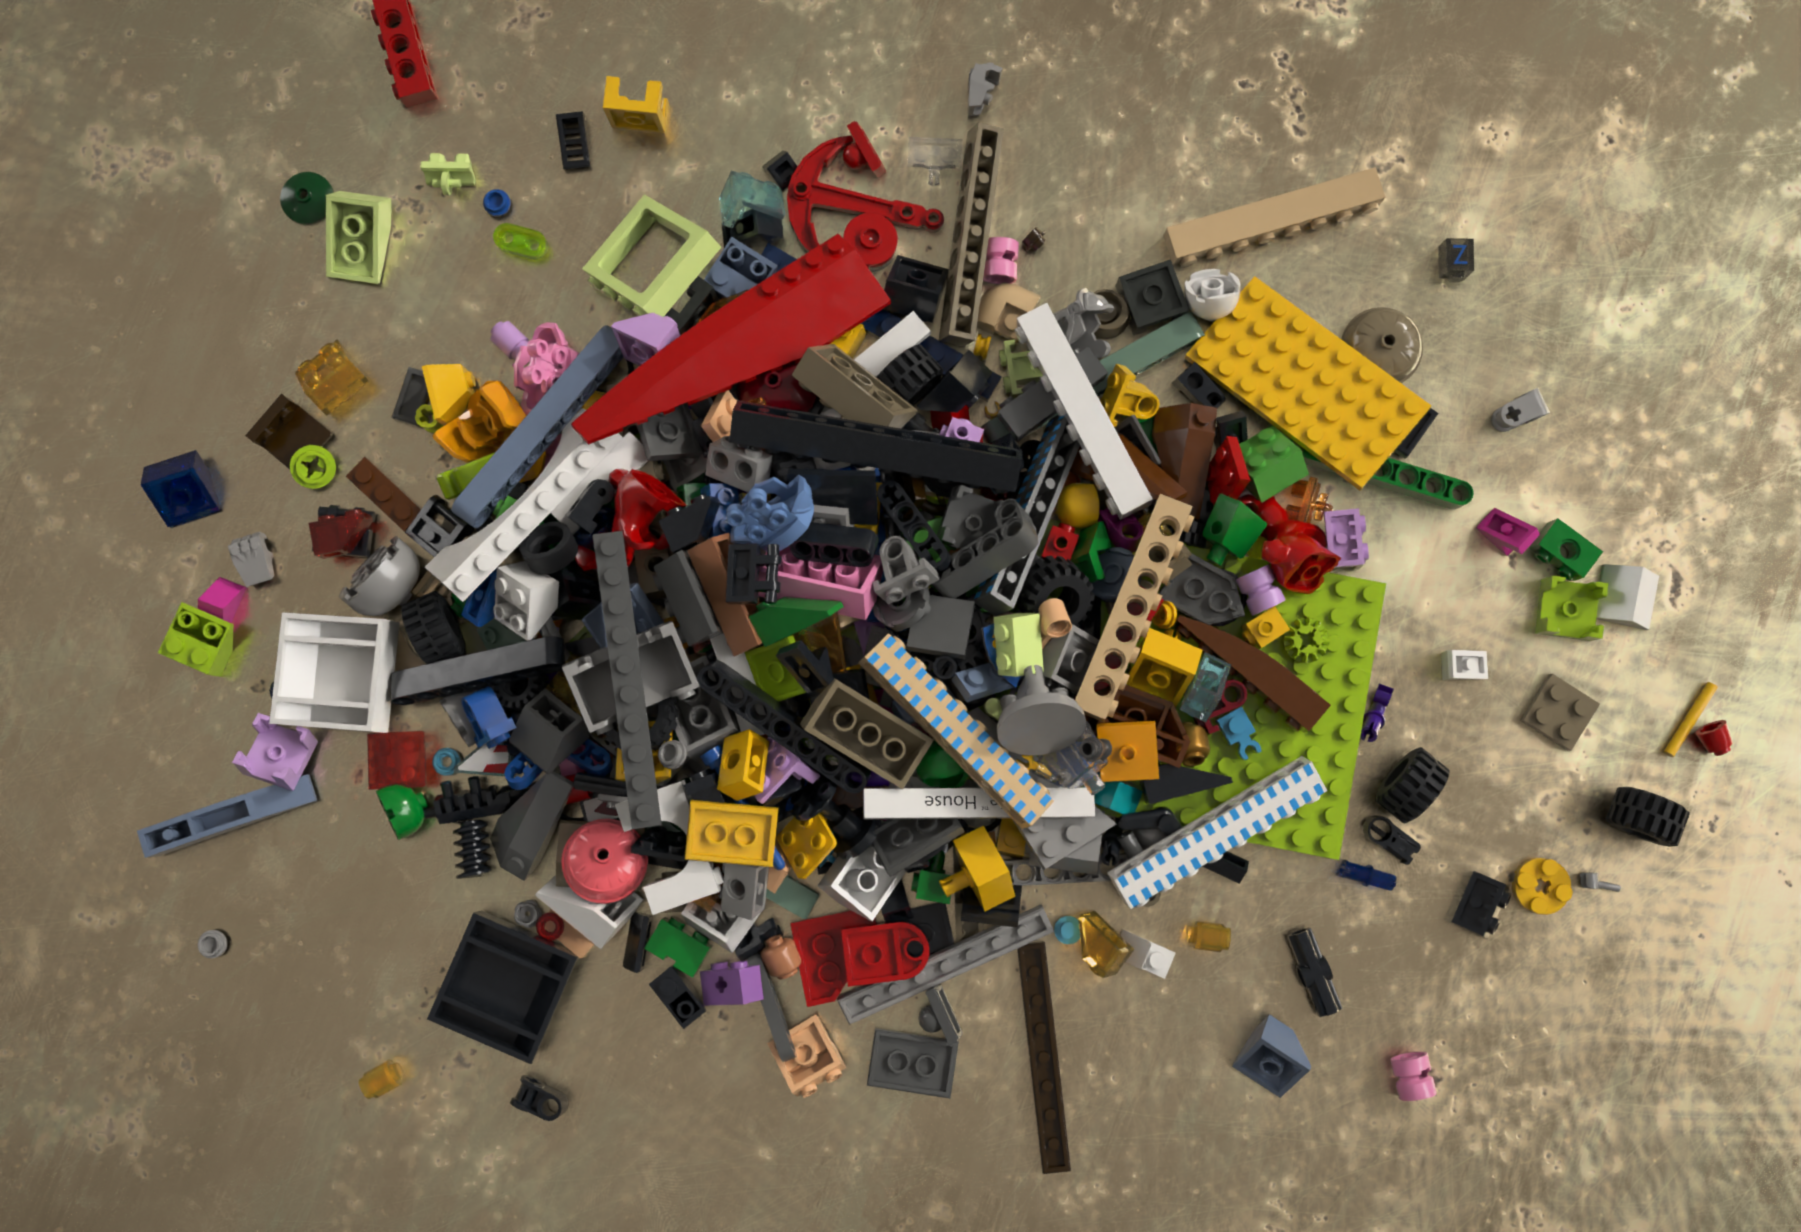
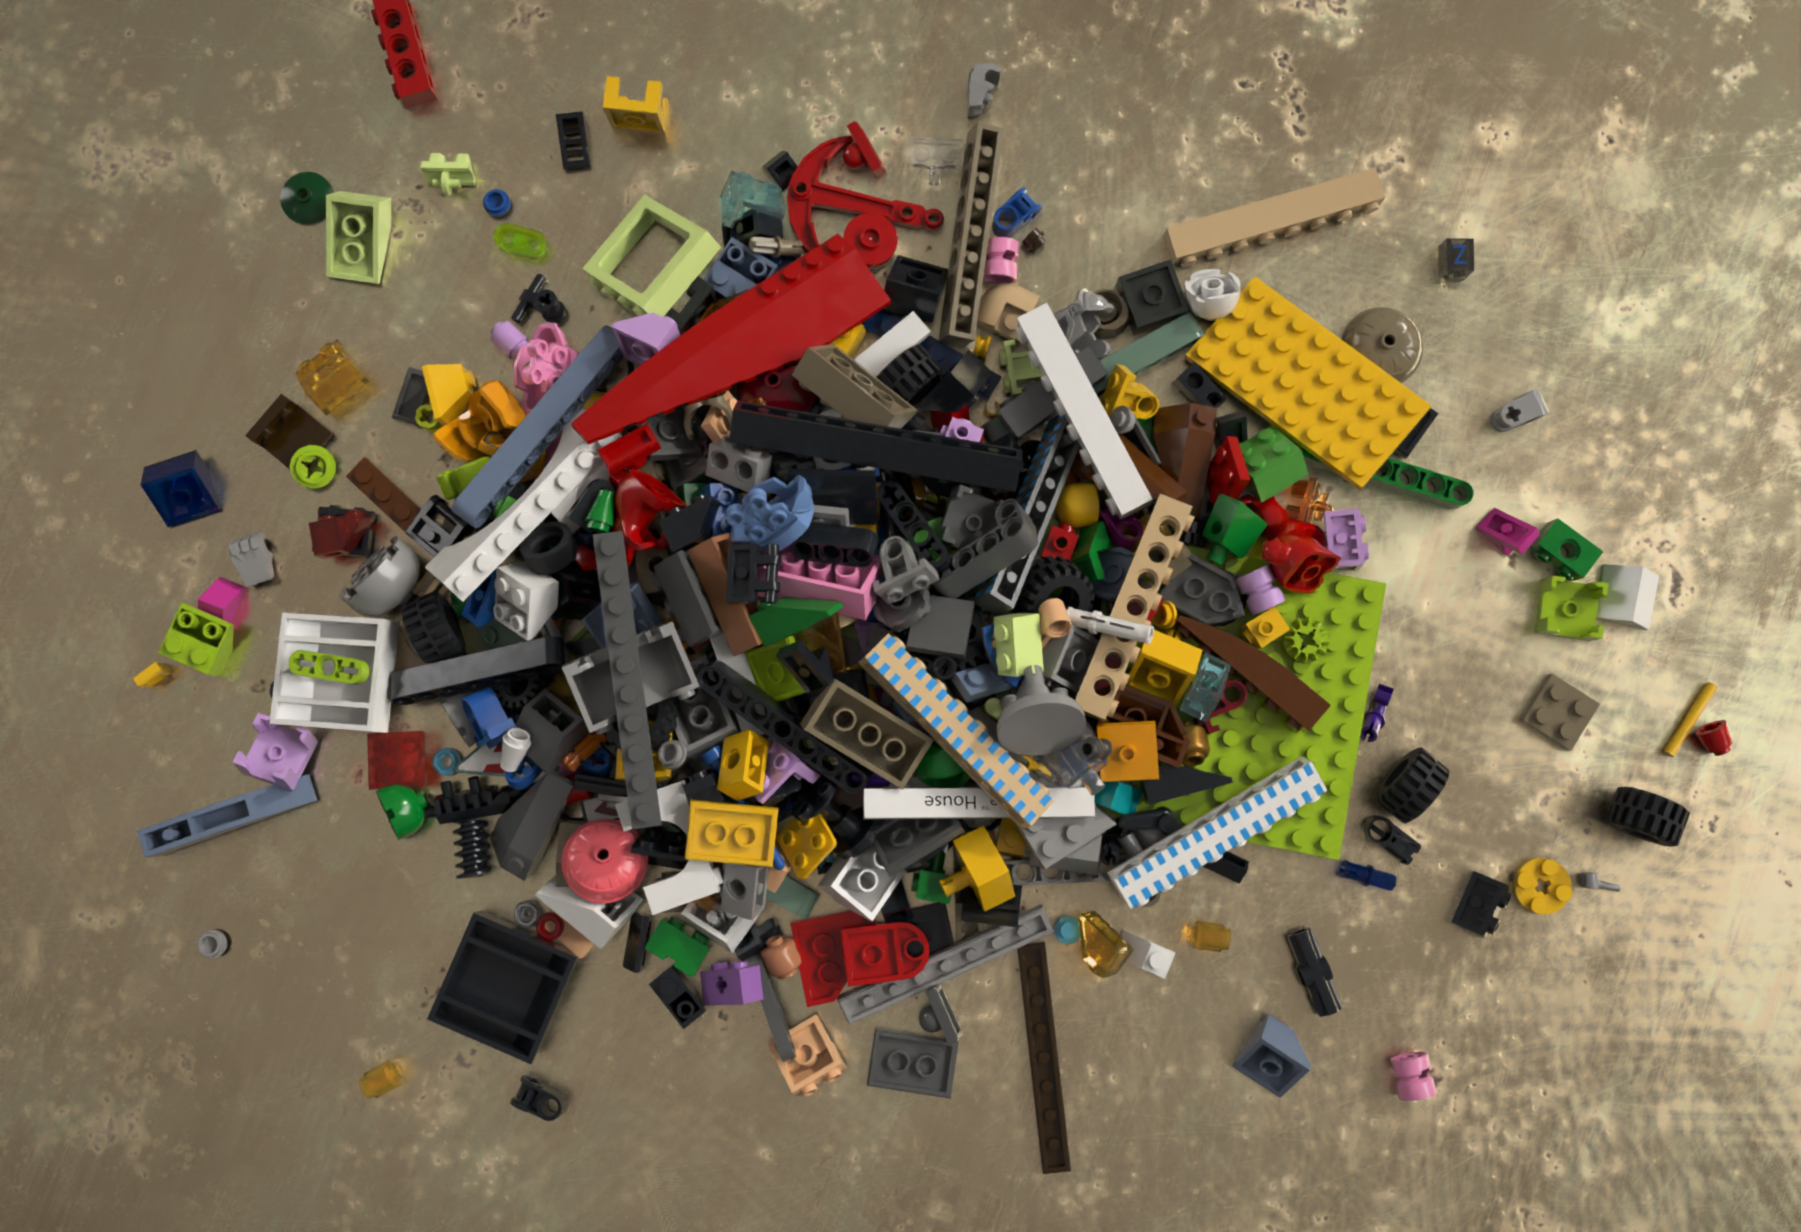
dark azure plate [1215,707,1261,760] -> none
white slope [1441,650,1488,680] -> none
none -> yellow tile [133,662,172,688]
none -> lime beam [289,650,369,685]
none -> light orange tile [477,429,508,456]
none -> white cone [500,728,531,772]
none -> black piece [511,274,567,324]
none -> orange axle [562,731,607,771]
none -> green cone [585,489,616,533]
none -> red tile [597,423,662,475]
none -> dark tan cap [684,395,733,440]
none -> dark tan axle [748,236,803,258]
none -> blue piece [992,187,1043,238]
none -> white pin [1067,607,1154,645]
none -> light grey plate [1109,406,1135,434]

